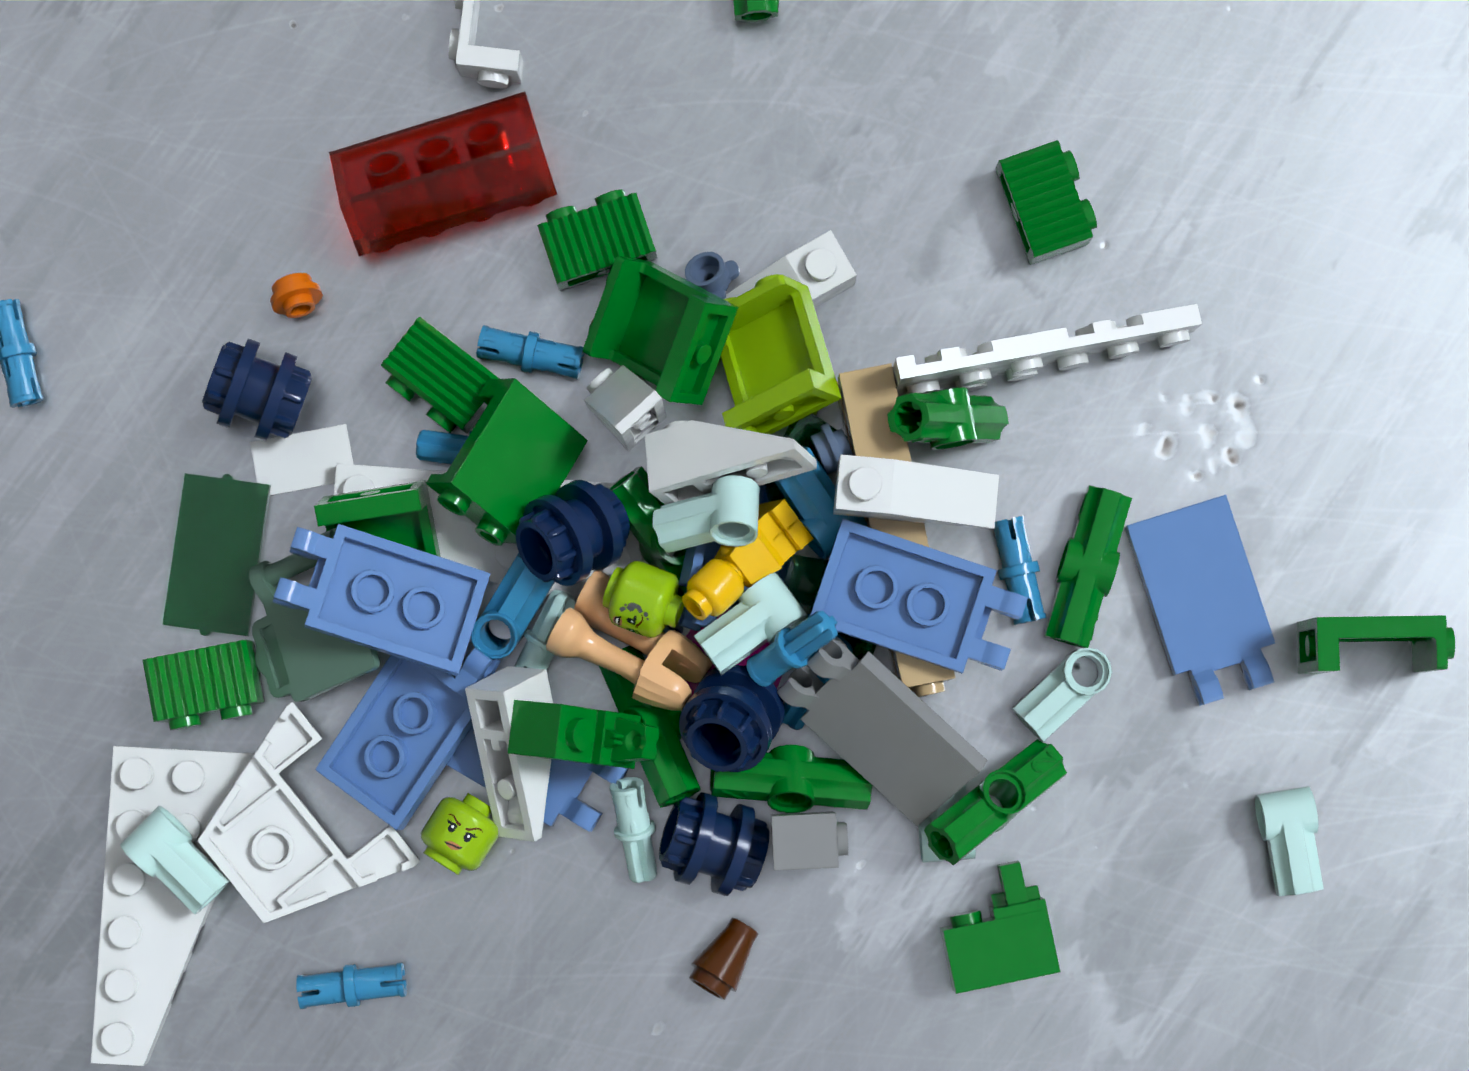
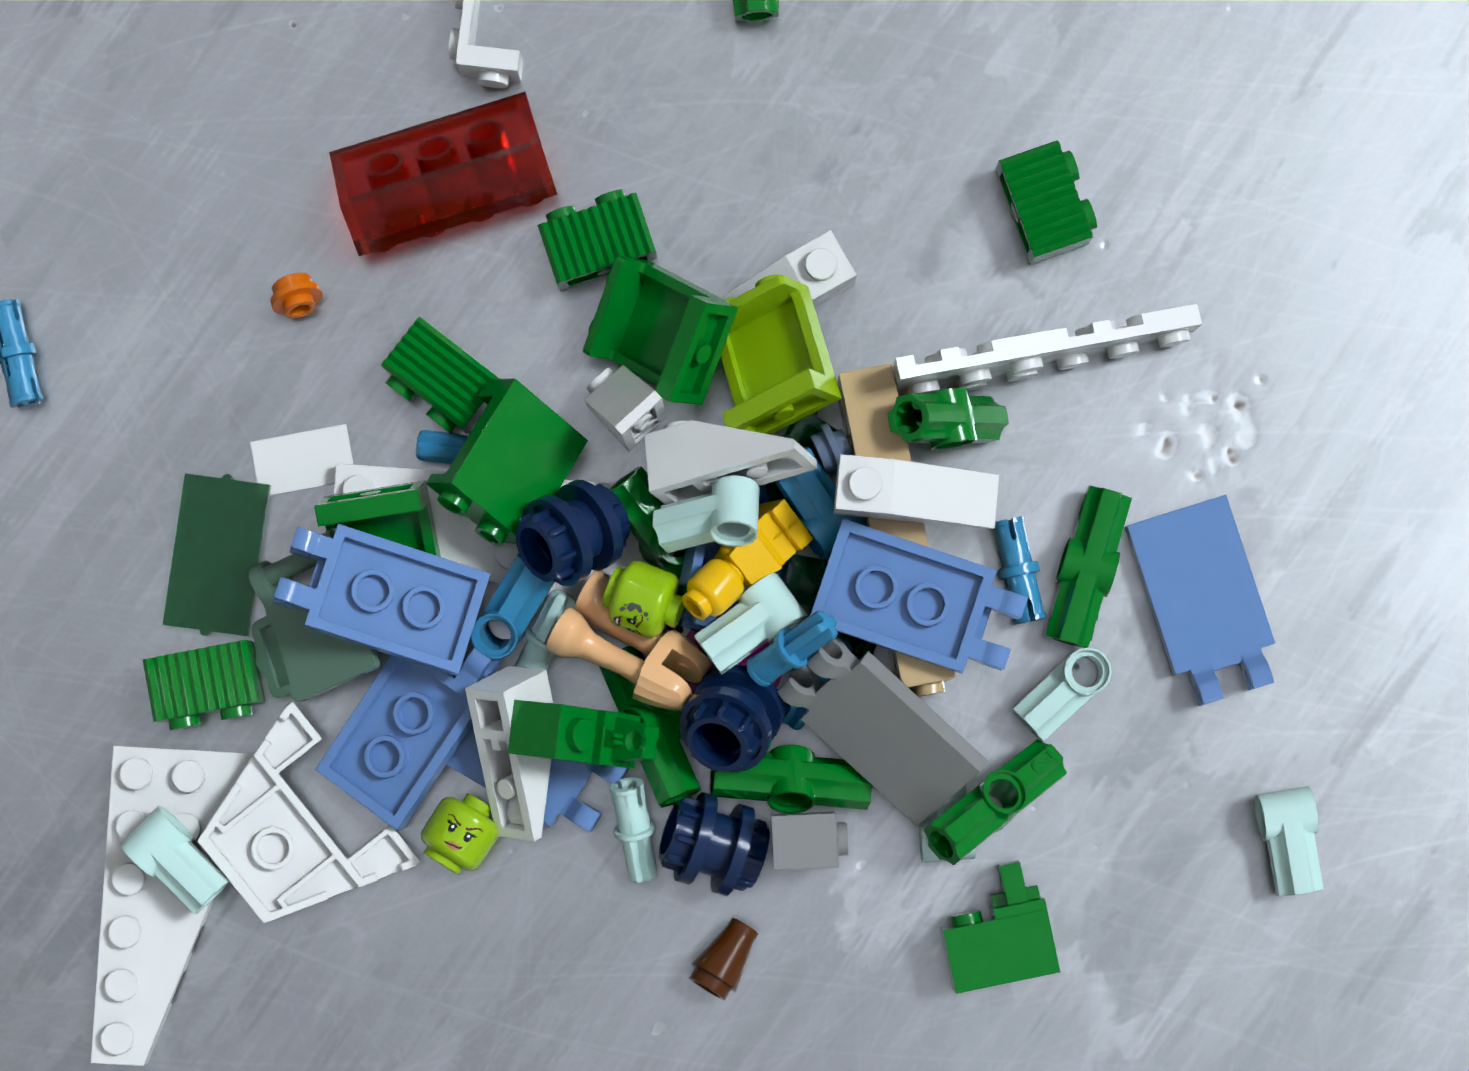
dark blue piece [202,338,313,442] -> none
dark azure pin [296,963,407,1009] -> none
dark azure pin [476,325,584,380] -> none
sand blue plate [685,252,740,299] -> none
green panel [1297,615,1455,674] -> none

